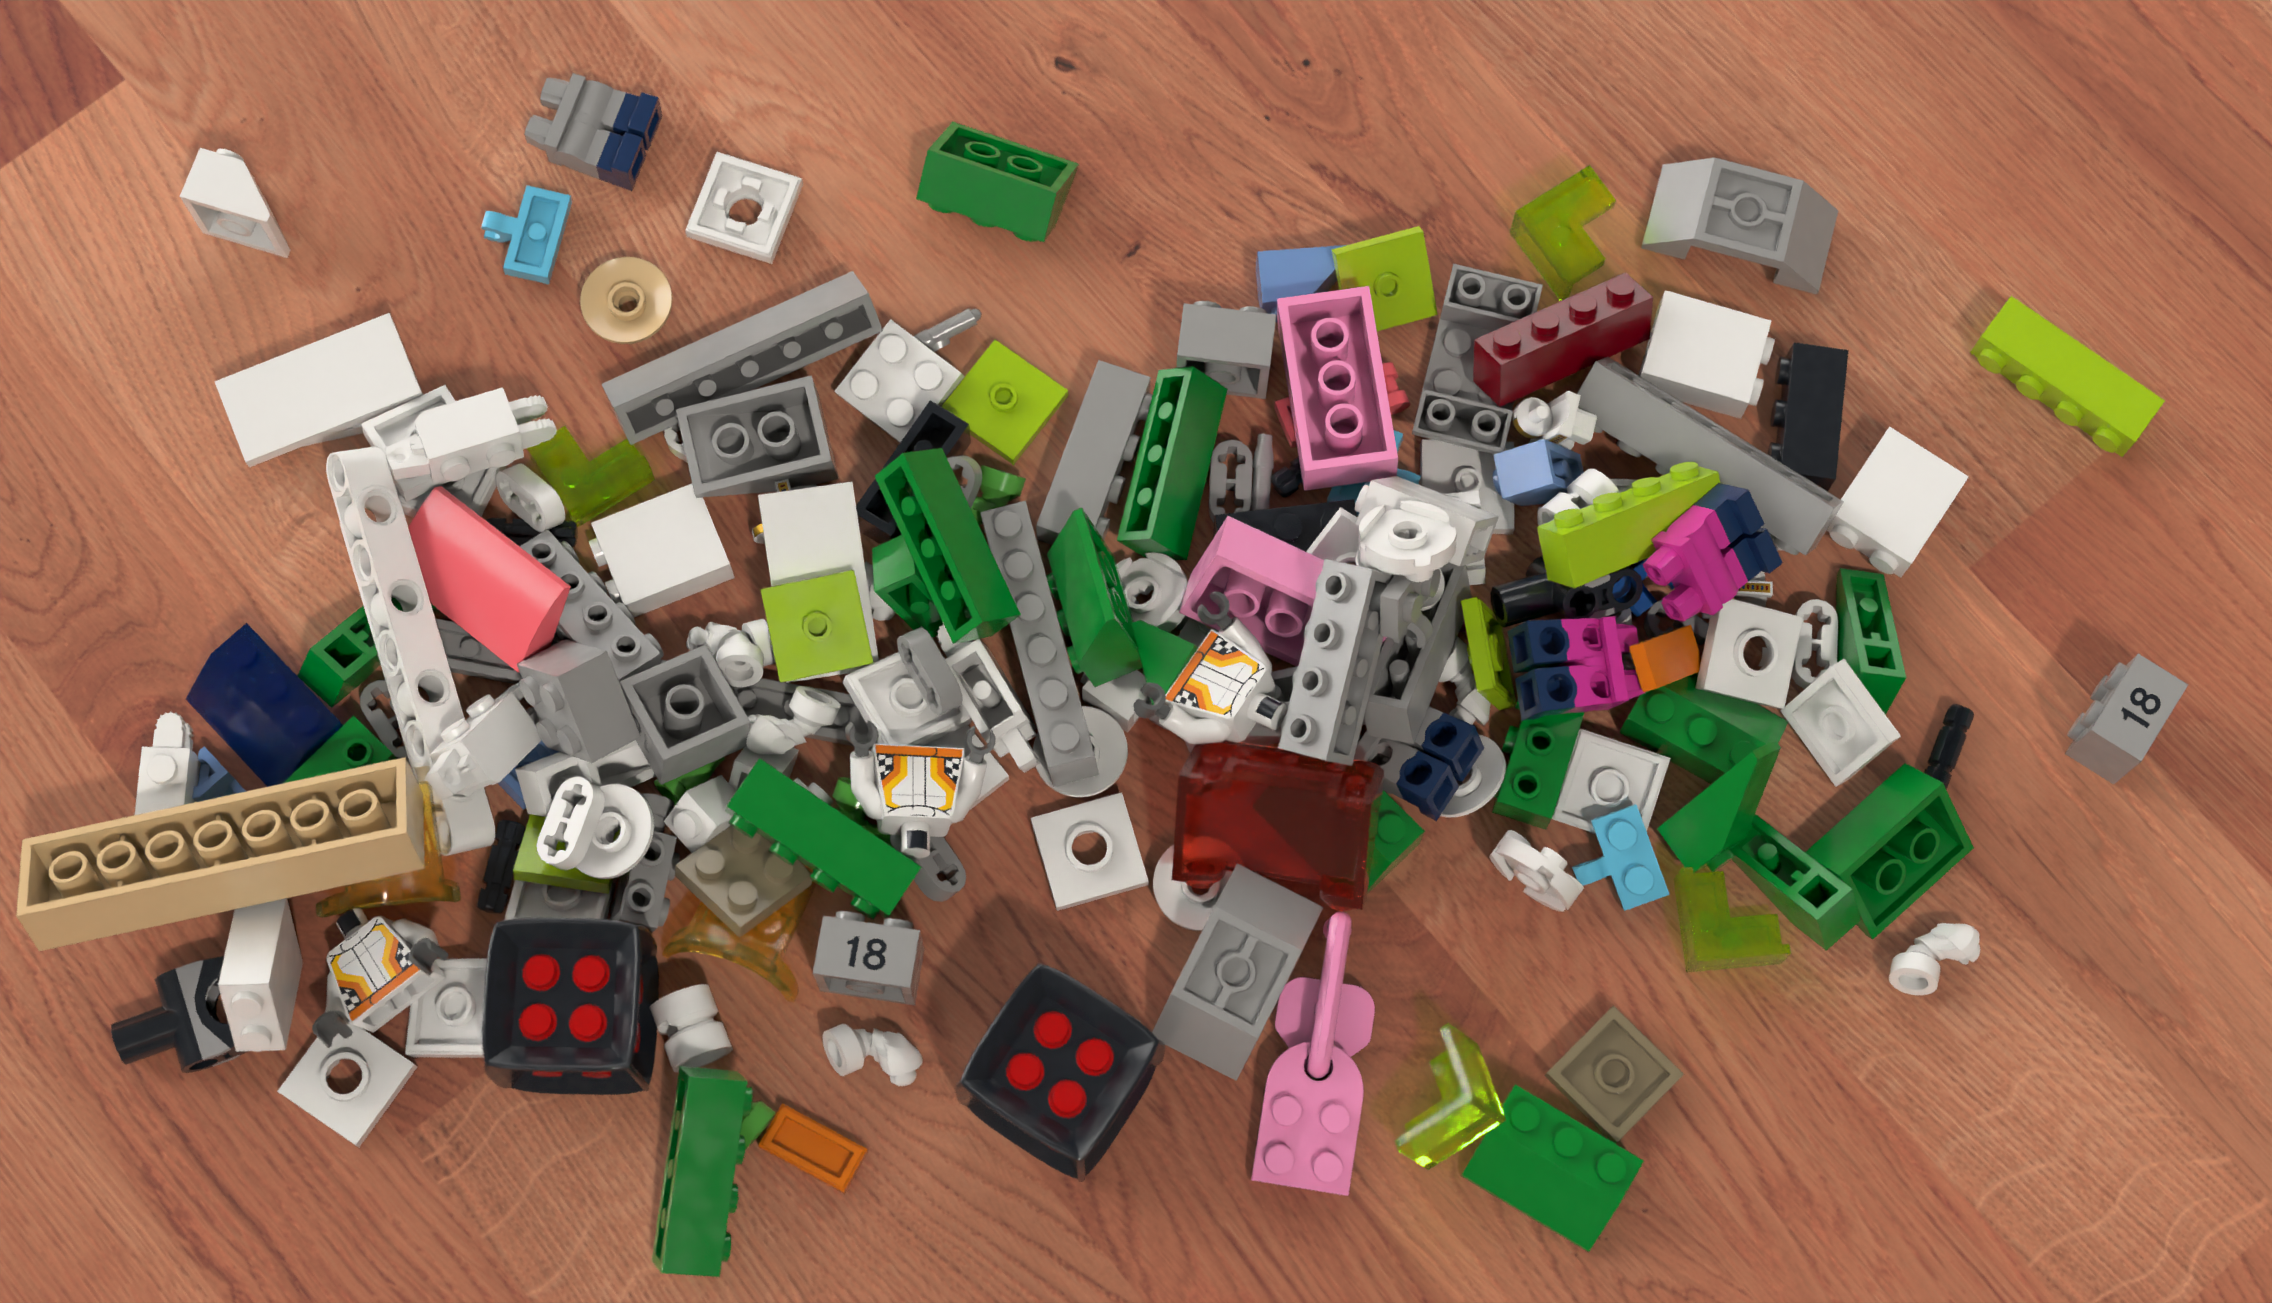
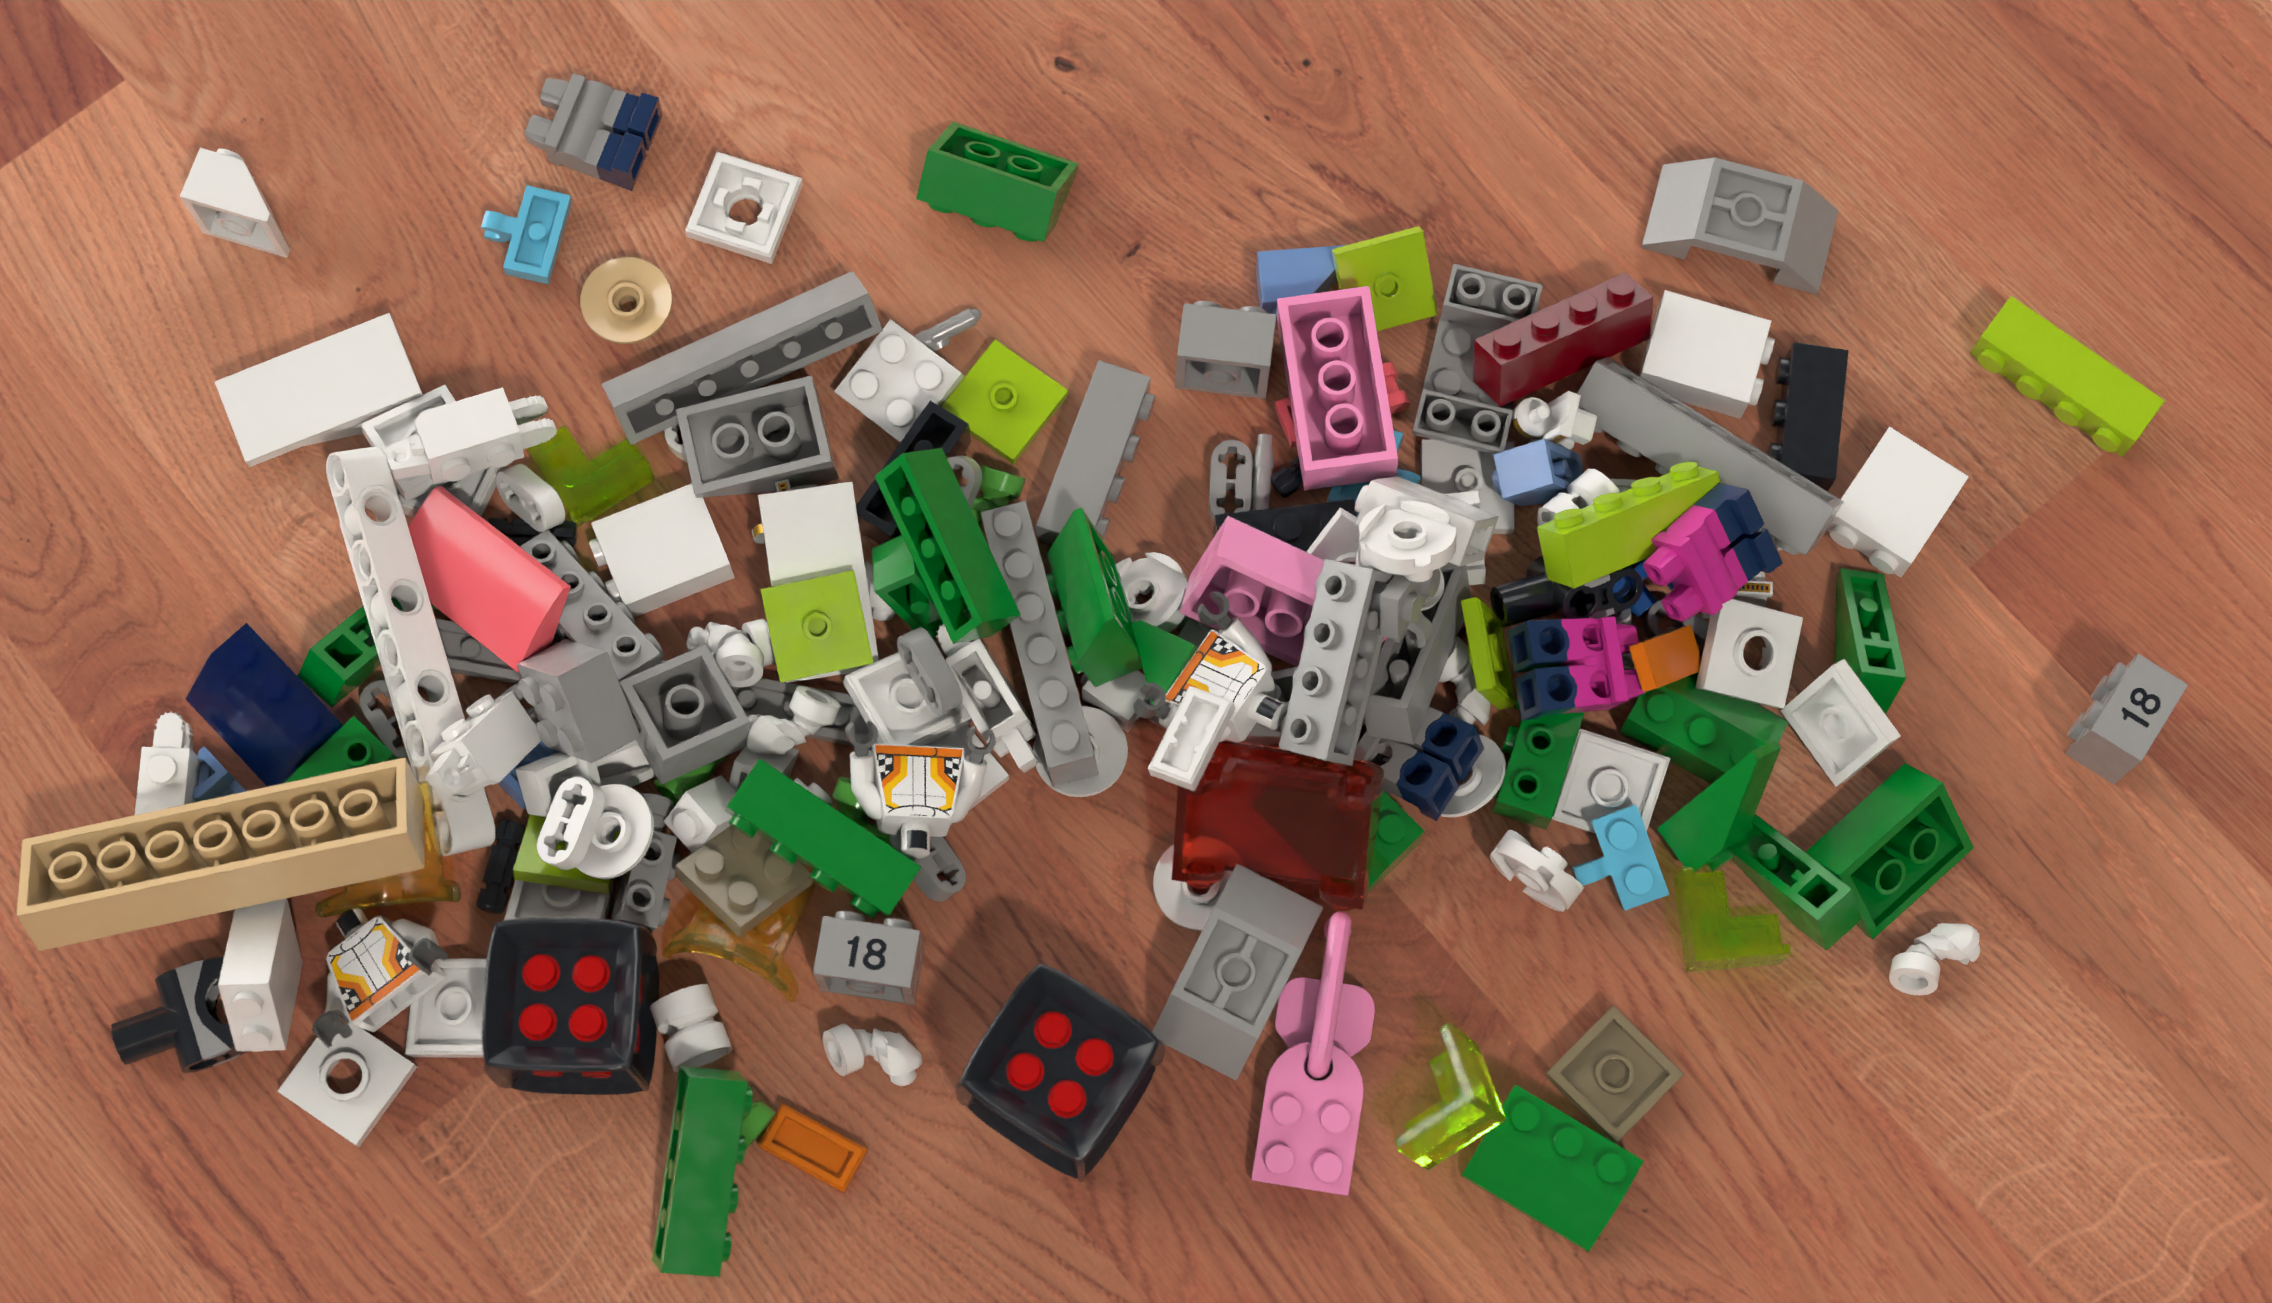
white piece [1031,792,1149,911] -> none
green brick [1117,366,1228,561] -> none
clear neon green panel [1509,165,1616,301] -> none
white beam [1791,599,1838,689] -> none
black axle [1924,704,1974,790] -> none
none -> white plate [1148,686,1236,791]

